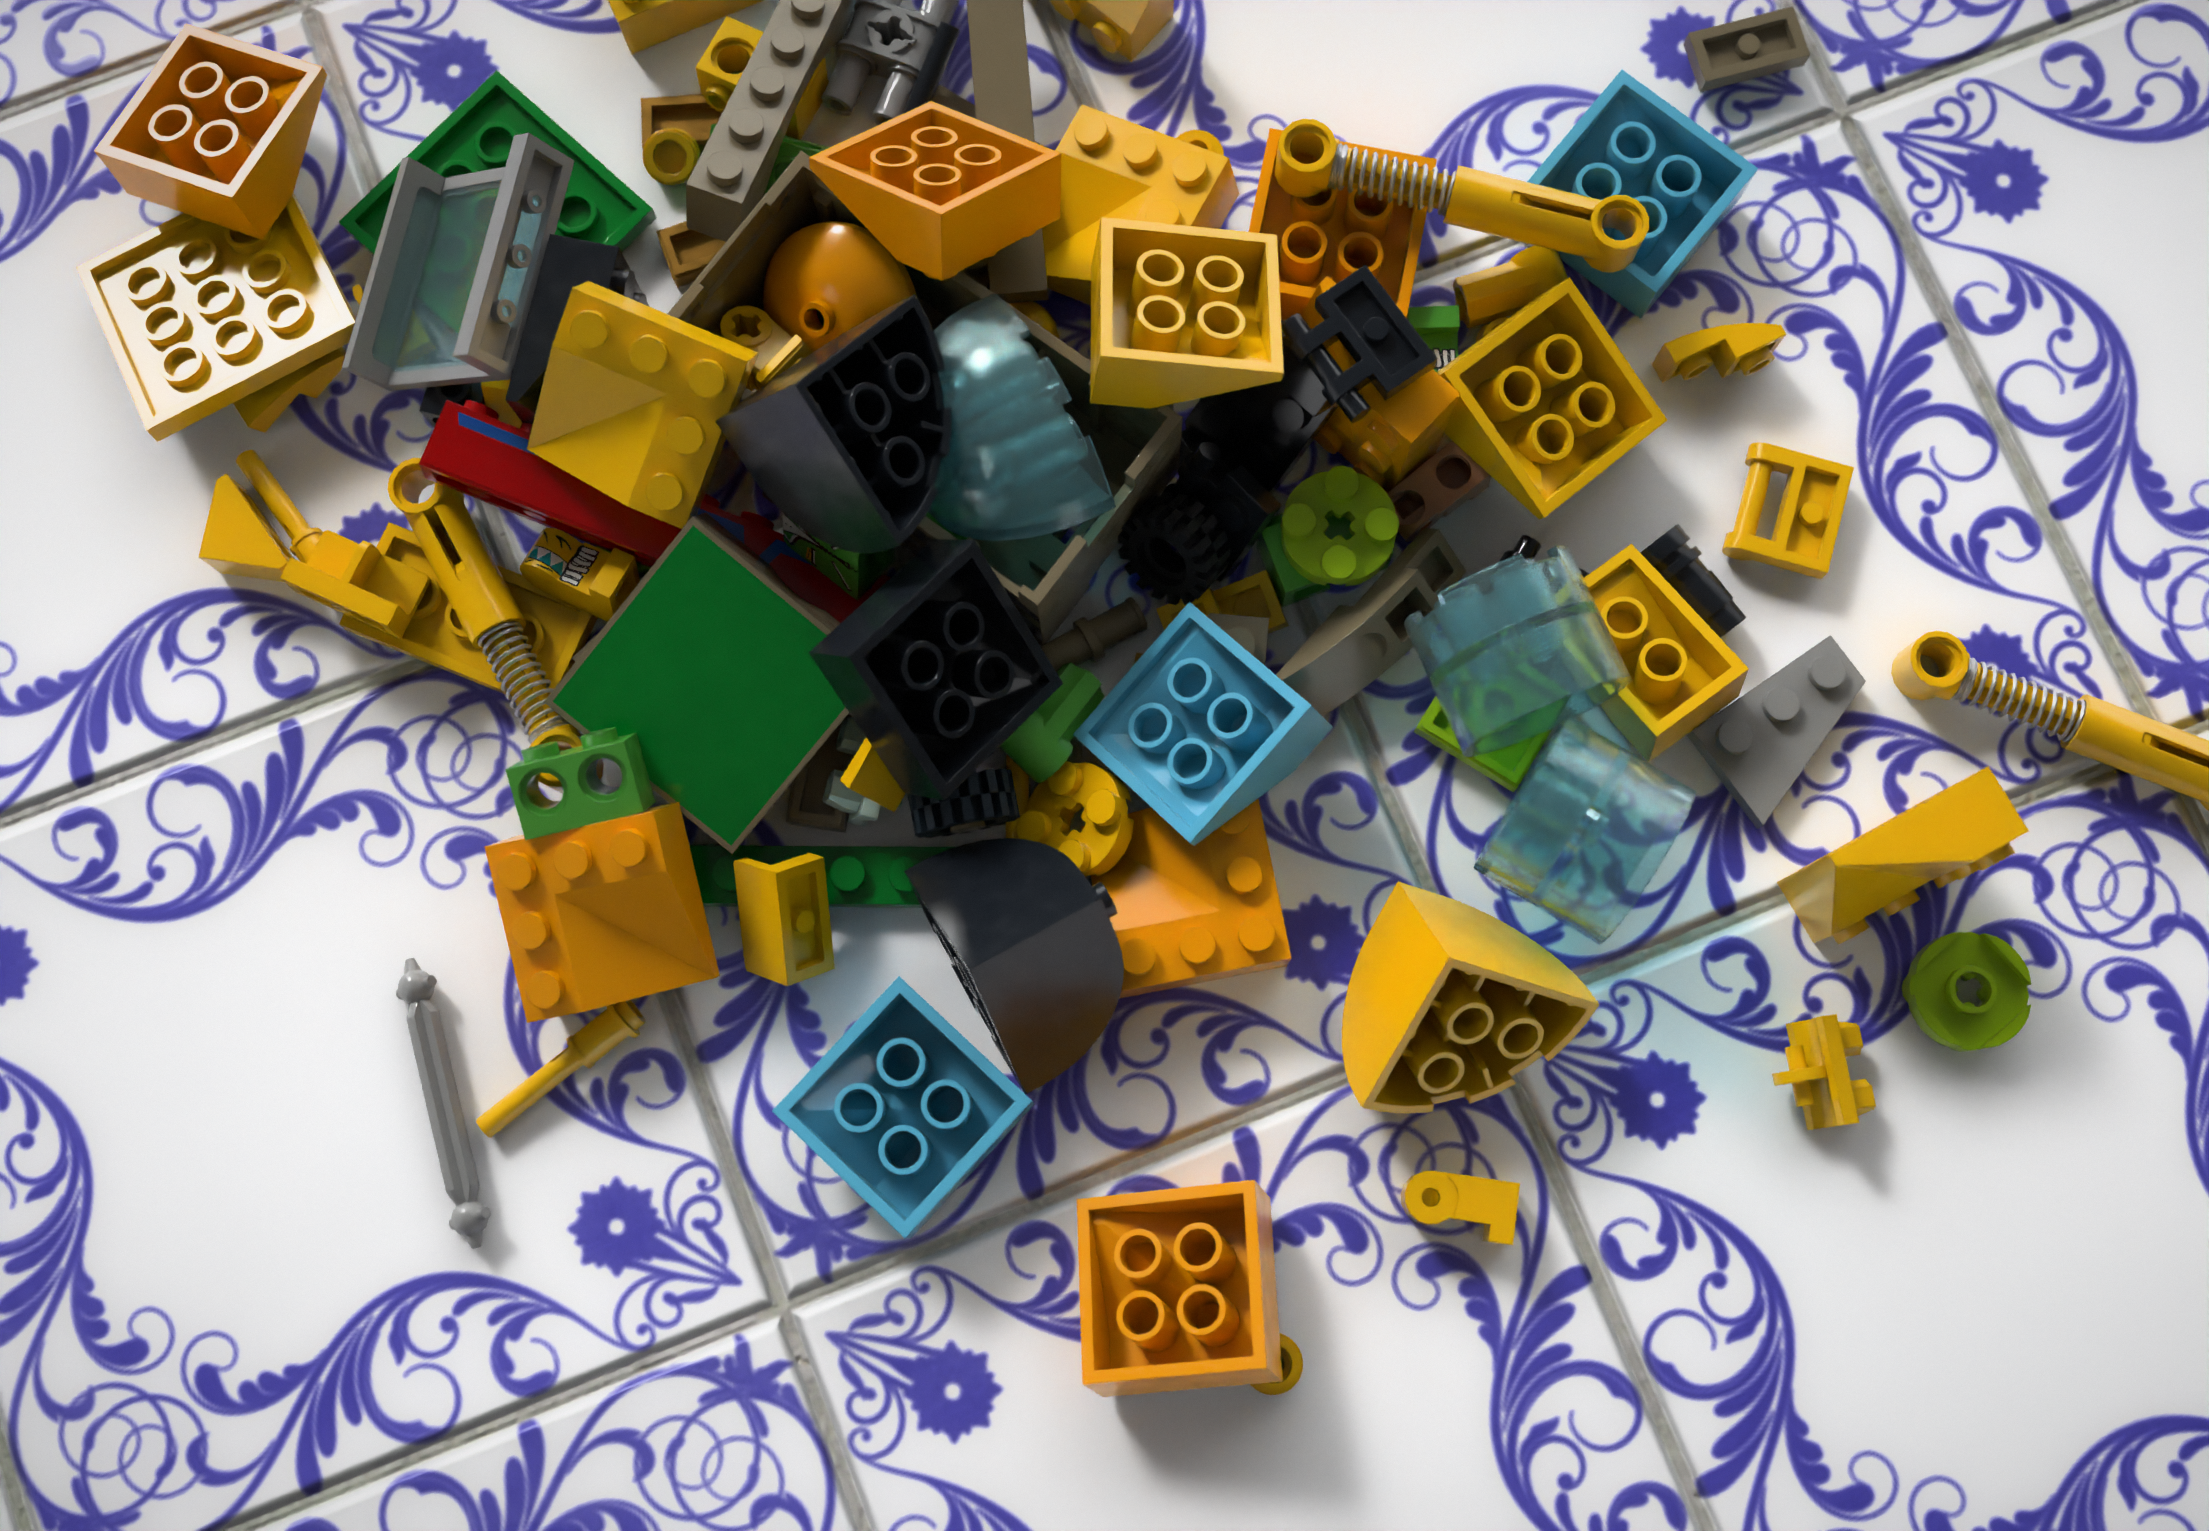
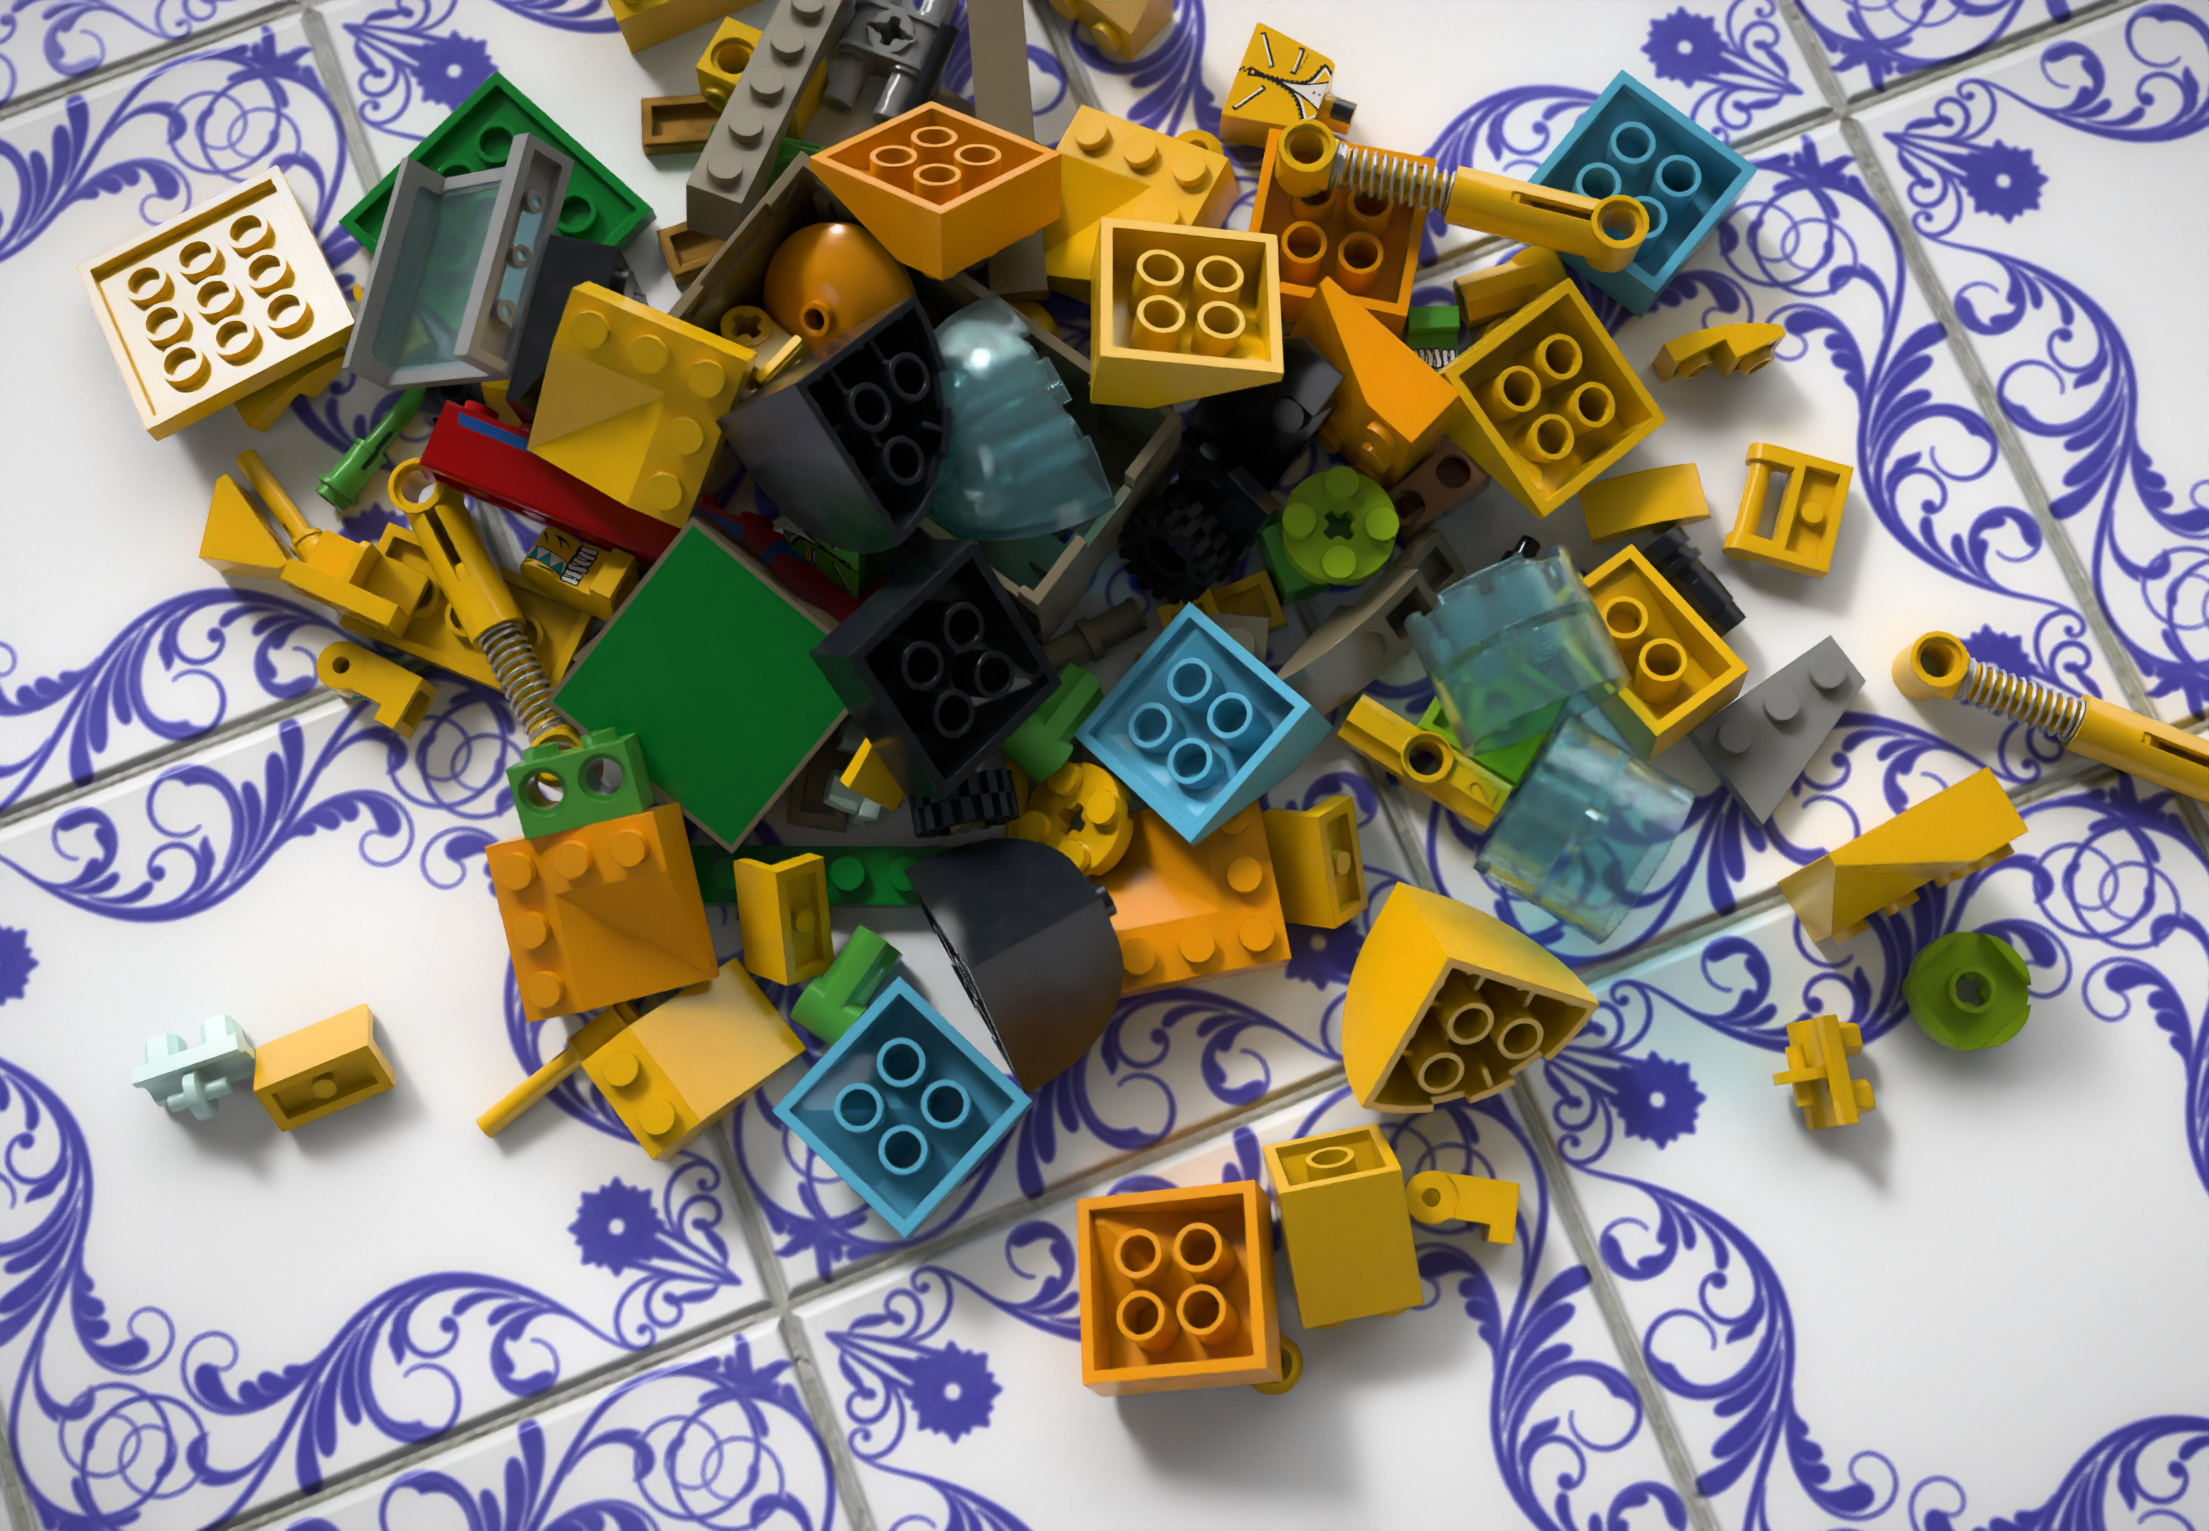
light orange slope [94,24,327,240] -> none
light grey wheel [396,958,491,1249] -> none
yellow tile [642,128,701,185] -> none
black plate [1281,265,1437,423] -> none
dark tan plate [1683,6,1810,92] -> none
none -> light aqua hips [130,1014,256,1121]
none -> yellow panel [253,1004,395,1133]
none -> bright green pin [315,356,440,512]
none -> yellow leg [316,641,439,740]
none -> yellow slope [580,957,808,1162]
none -> bright green piece [790,925,903,1047]
none -> yellow torso [1219,22,1358,148]
none -> yellow panel [1262,795,1369,929]
none -> yellow slope [1262,1122,1424,1329]
none -> yellow piece [1335,694,1513,832]
none -> yellow slope [1578,463,1711,546]

